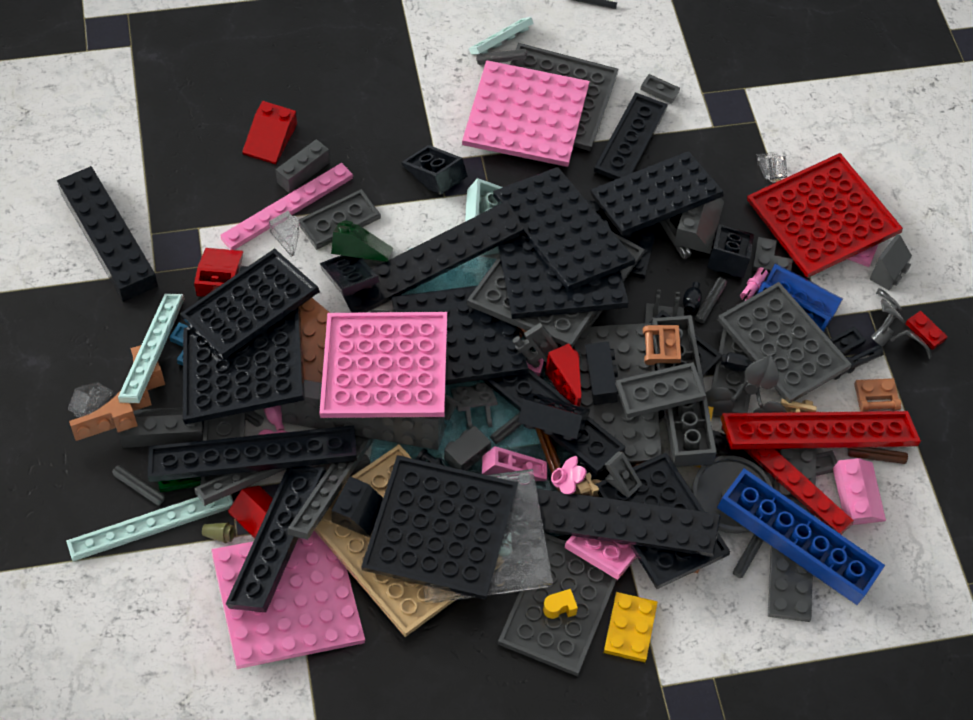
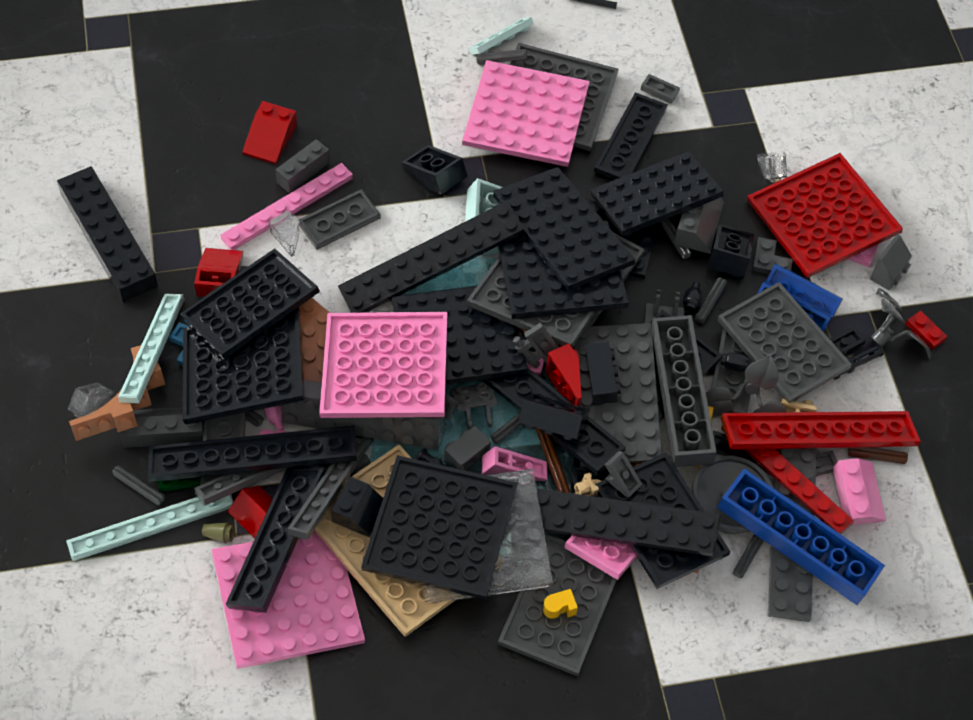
black plate [320,255,380,296] -> none
dark green slope [331,221,393,262] -> none
bright pink plate [551,456,587,495] -> none
yellow plate [603,592,658,663] -> none
dark grey plate [616,362,706,418] -> none
nougat plate [643,325,681,365] -> none
bright pink pin [740,267,769,301] -> none
nougat plate [854,378,901,412] -> none

